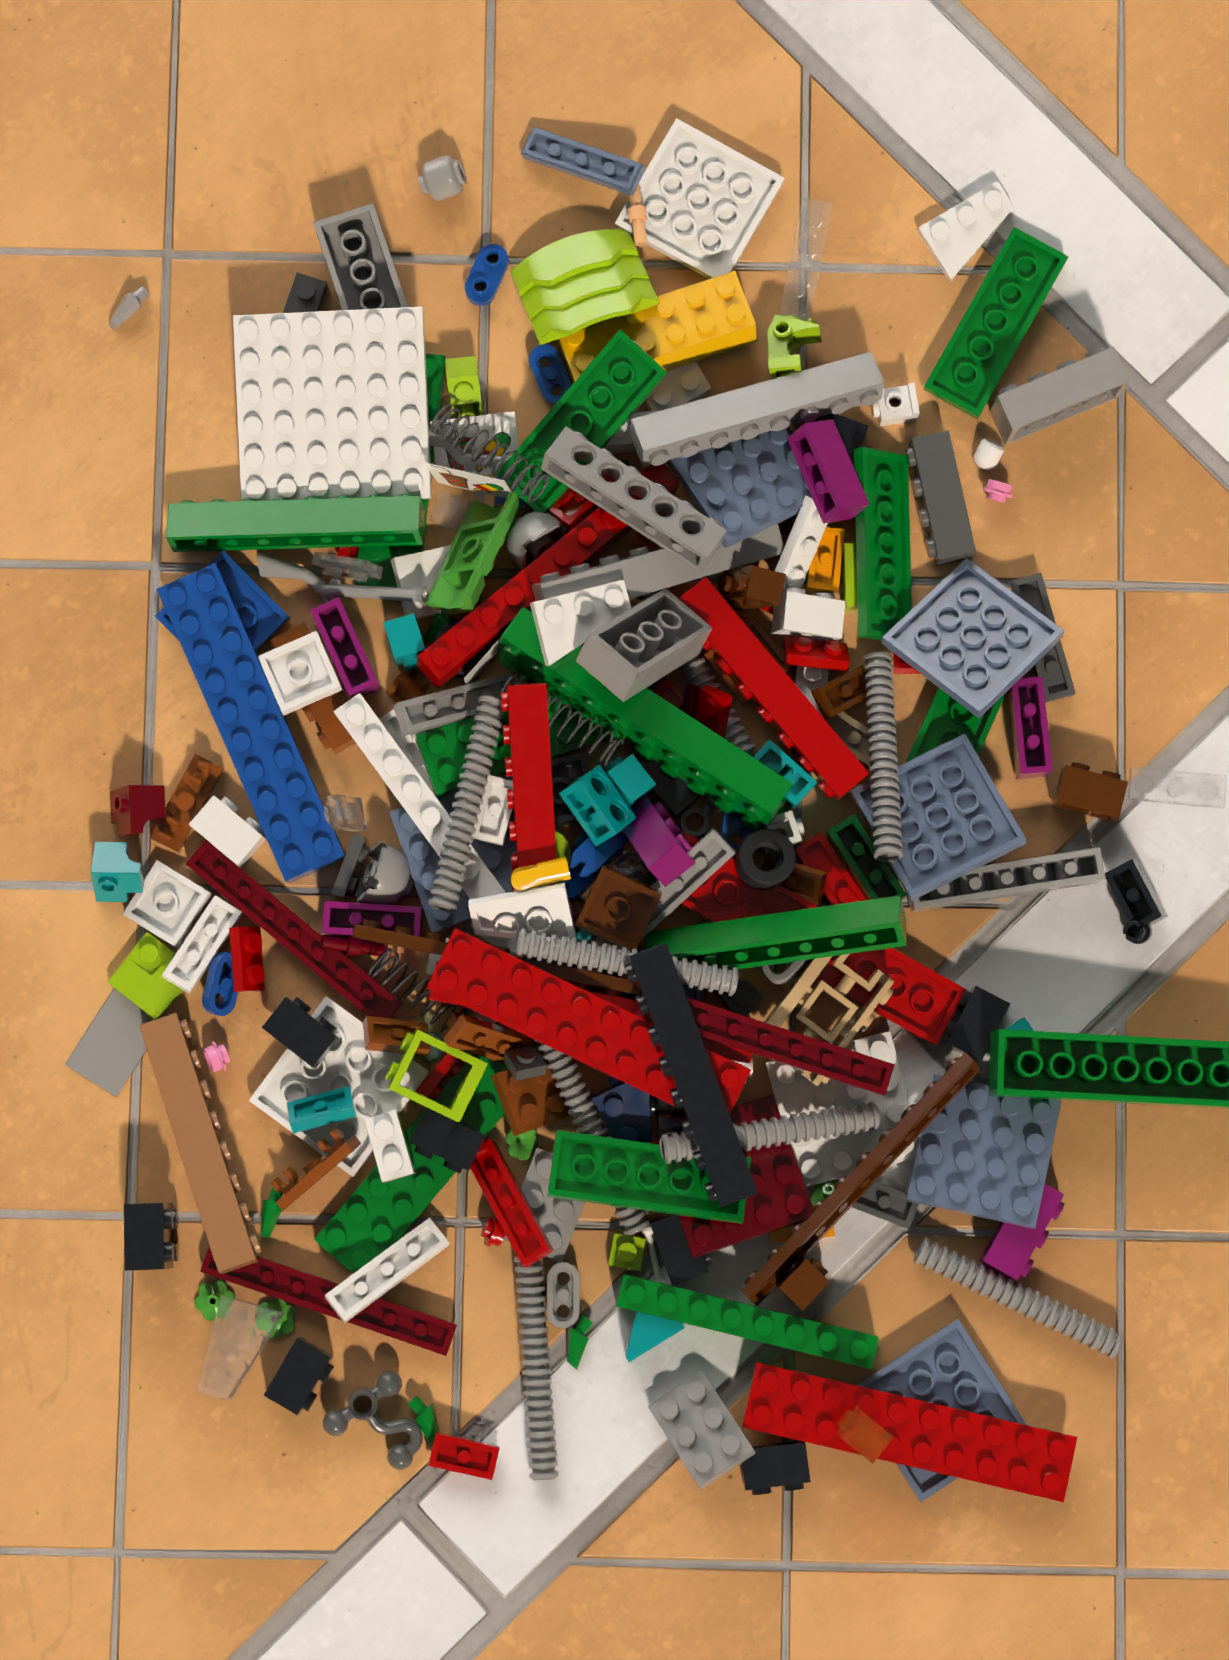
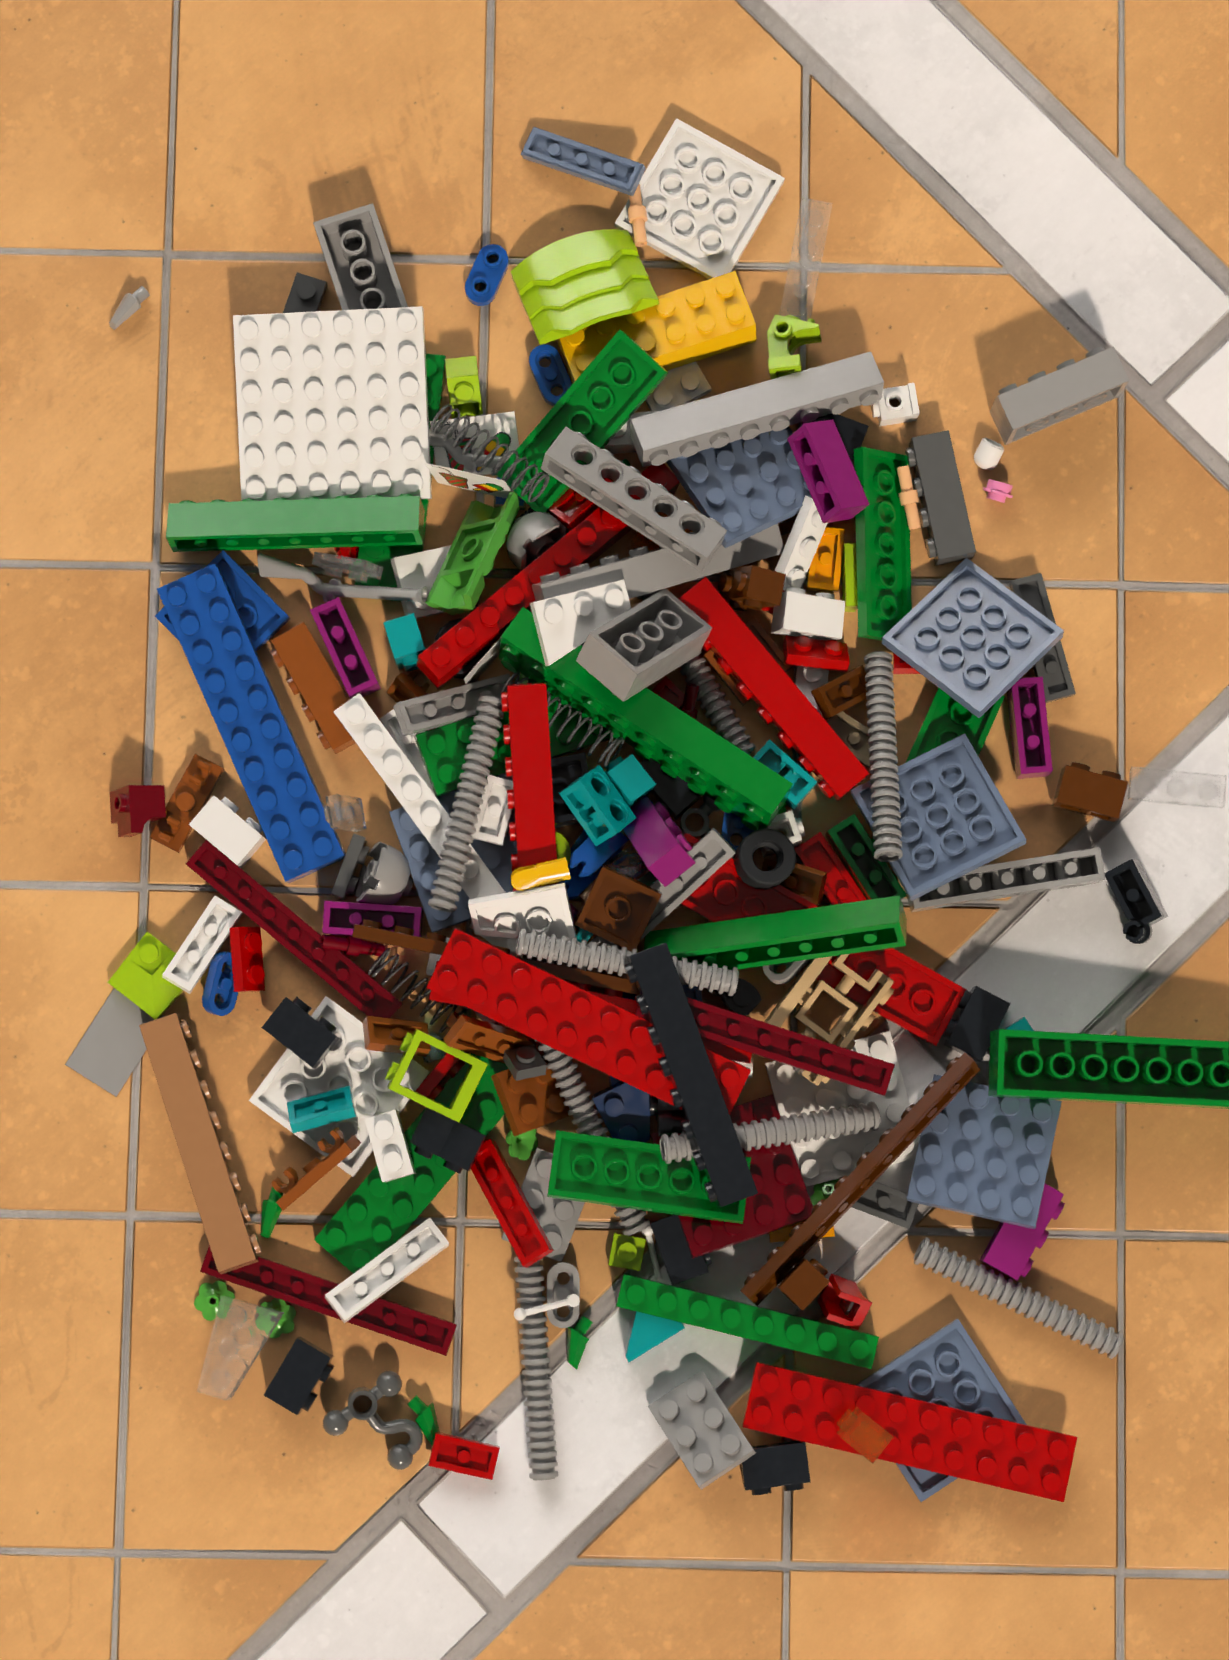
teal brick [91,842,144,902] -> none
white plate [123,860,212,948] -> none
black brick [124,1203,179,1271] -> none
bright pink plate [203,1042,230,1073] -> none
white plate [258,631,342,715] -> none
light grey head [418,155,467,201] -> none
green bar [423,611,455,643] -> none
clear plate [430,490,471,532] -> none
red plate [481,1215,505,1247] -> none
red plate [694,685,732,739] -> none
white wing [917,181,1014,283] -> none
green plate [923,227,1069,420] -> none
none -> white hinge [514,1294,580,1321]
none -> red window [817,1273,872,1330]
none -> light nougat bar [897,465,921,530]

